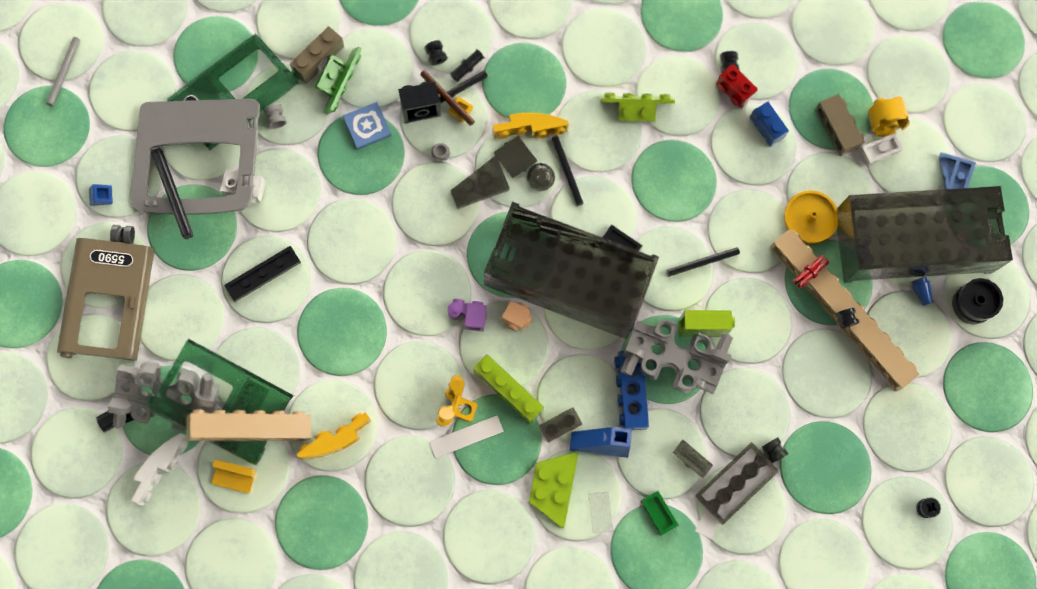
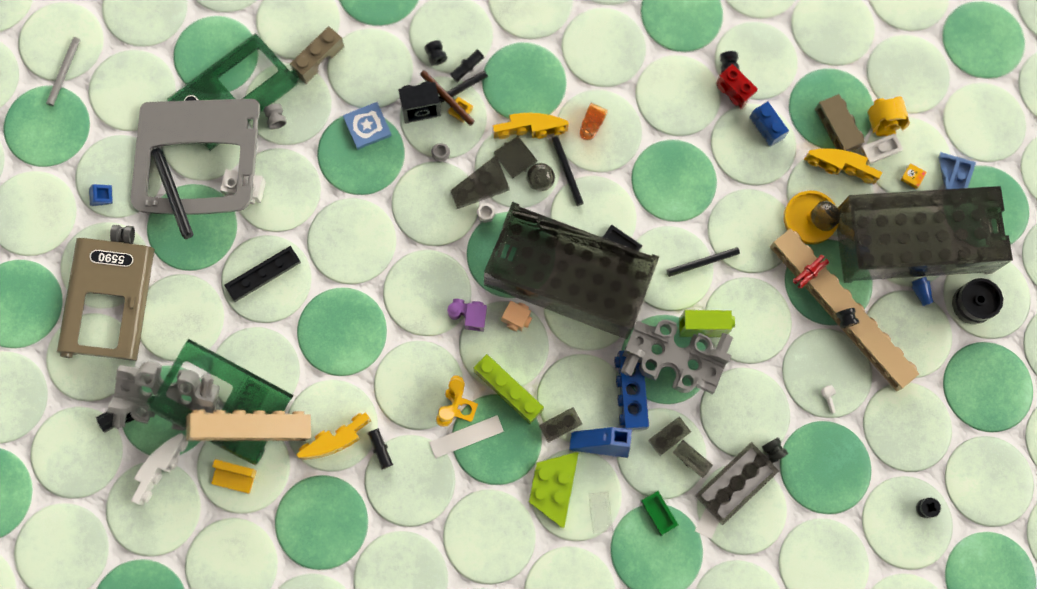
bright green bracket [314,47,362,114] -> none
lime bracket [600,92,675,122] -> none
none -> black pin [367,428,394,470]
none -> white tile [477,203,495,223]
none -> clear orange piece [580,102,608,140]
none -> clear smoke plate [648,416,691,456]
none -> yellow slope [804,148,882,184]
none -> clear smoke hair [810,201,840,231]
none -> white hand [821,385,836,414]
none -> yellow tile [901,163,927,189]

